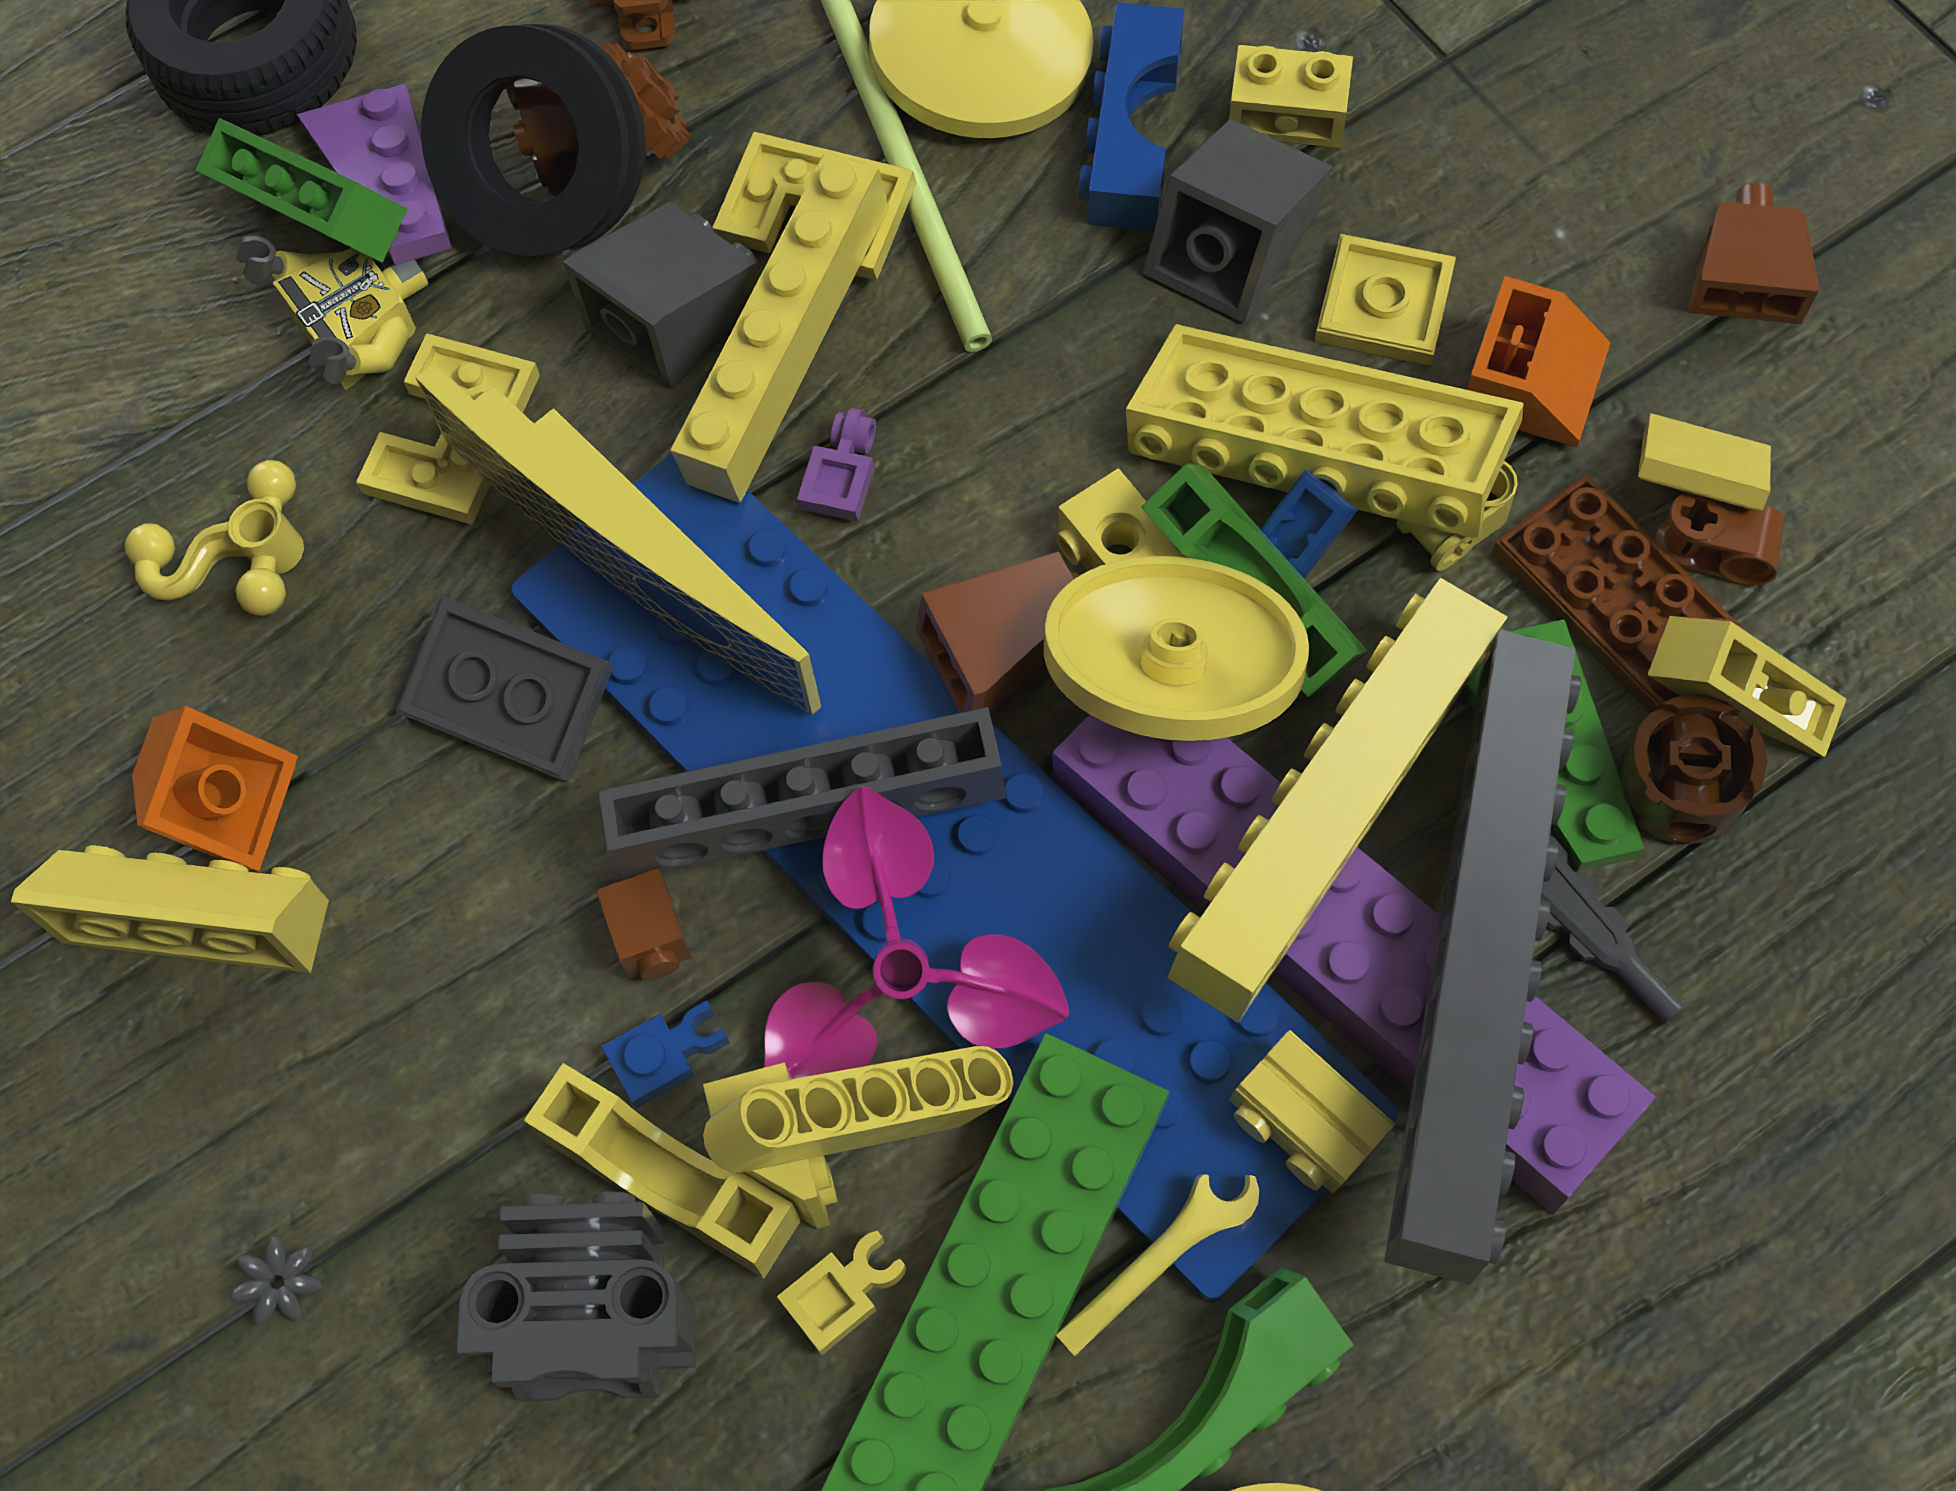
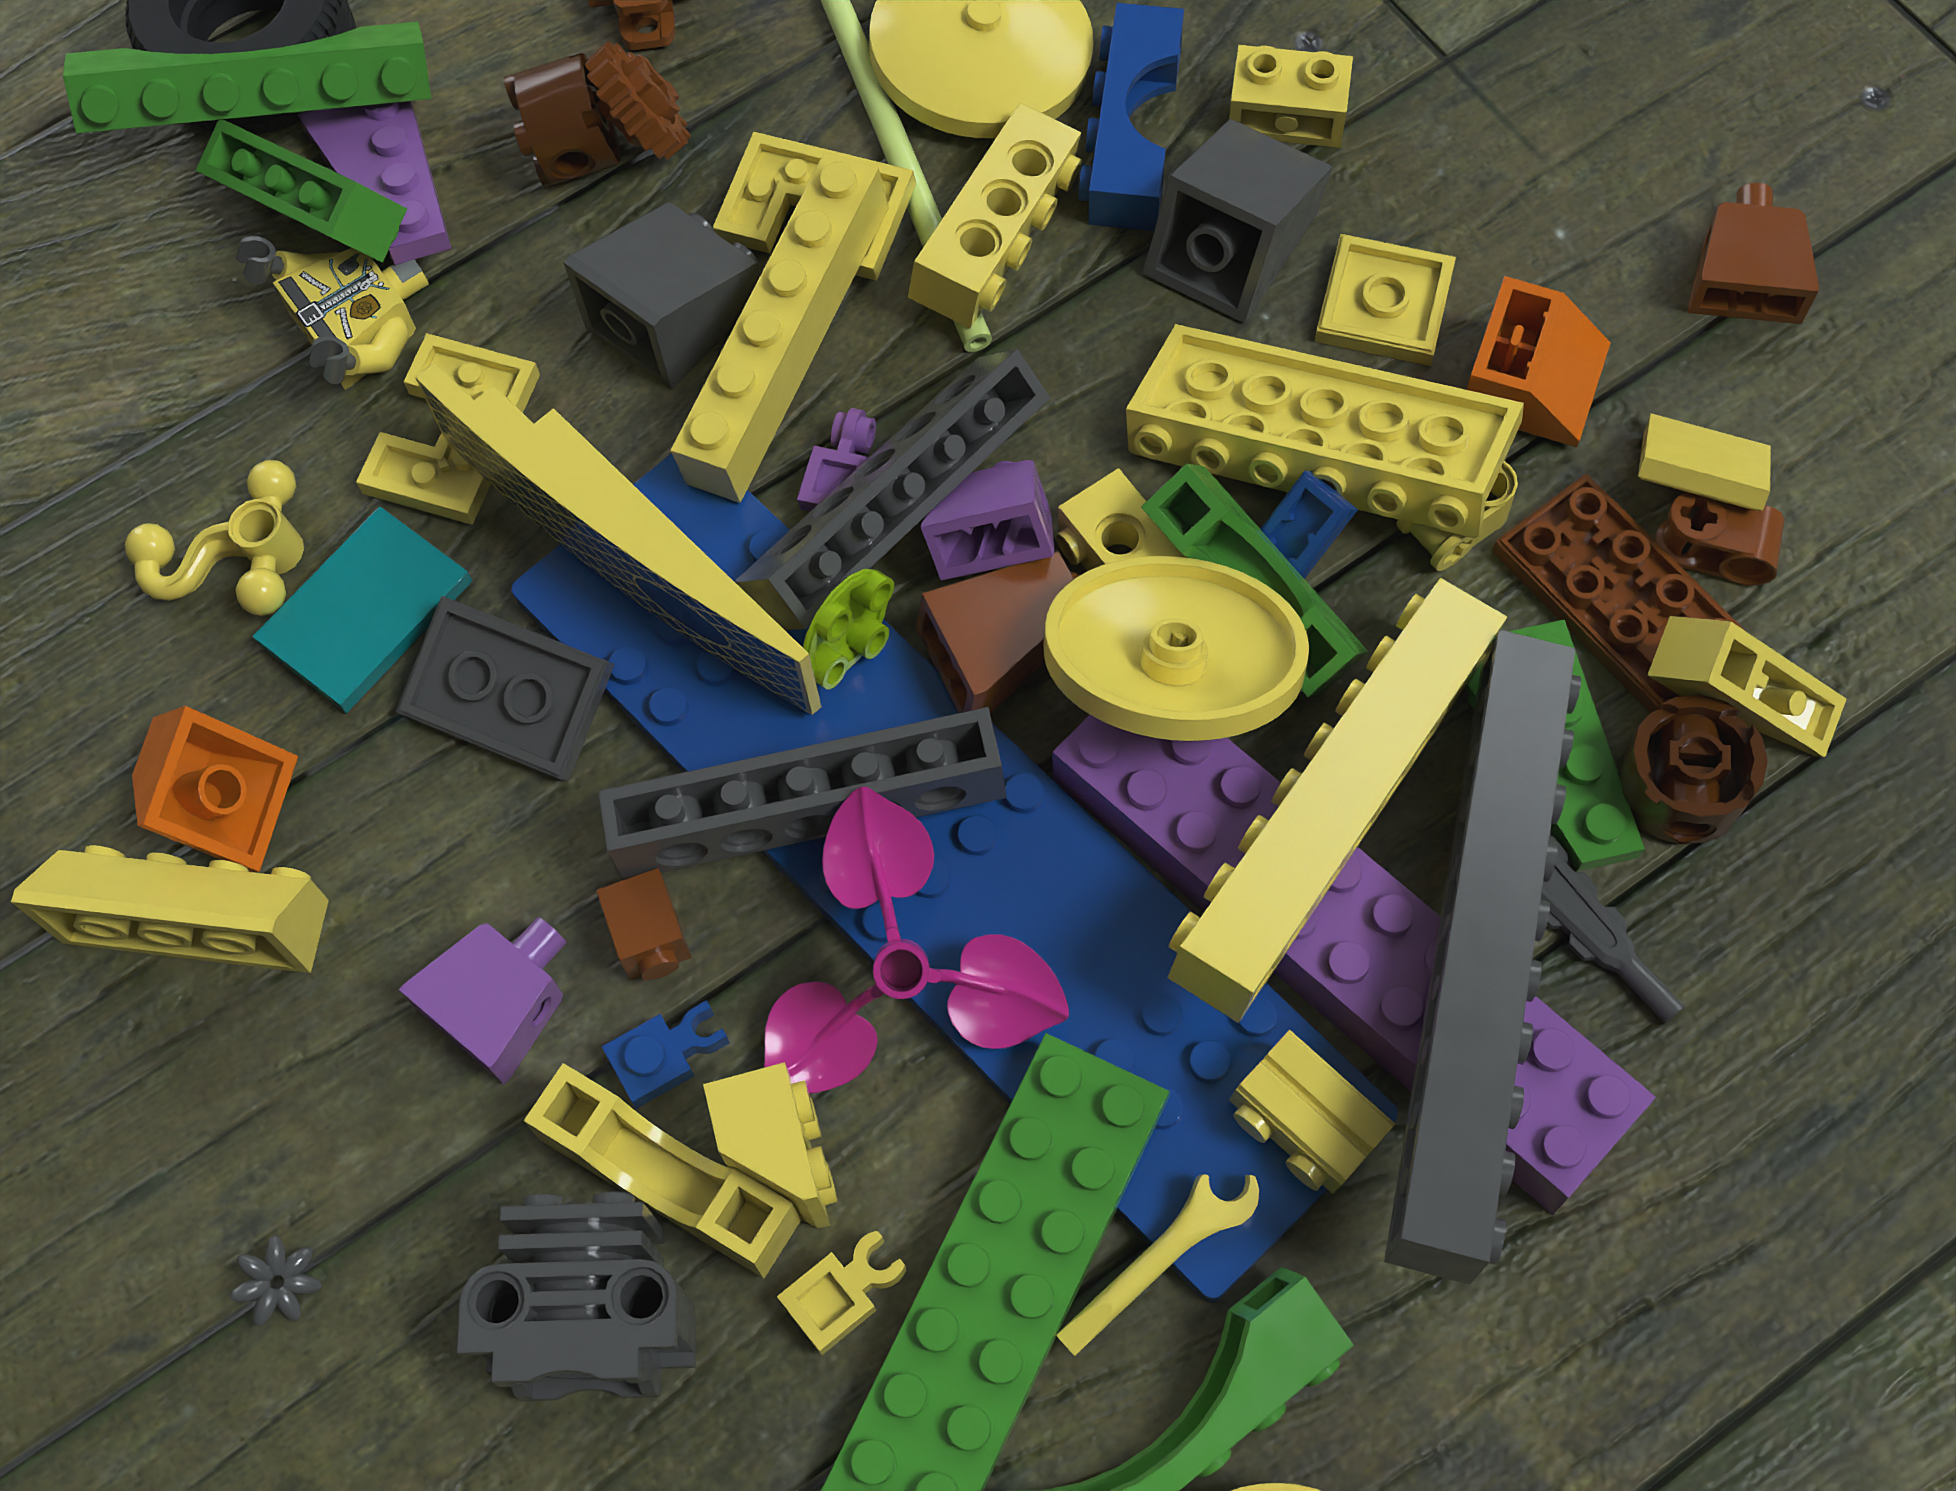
black tyre [421,24,646,256] -> none
light yellow beam [703,1046,1013,1173] -> none
none -> bright green arch [63,21,431,133]
none -> teal tile [252,506,472,714]
none -> medium lavender torso [399,917,567,1085]
none -> dark grey brick [734,349,1050,631]
none -> lime dish [803,569,894,689]
none -> light yellow brick [908,103,1082,328]
none -> medium lavender torso [921,460,1054,580]

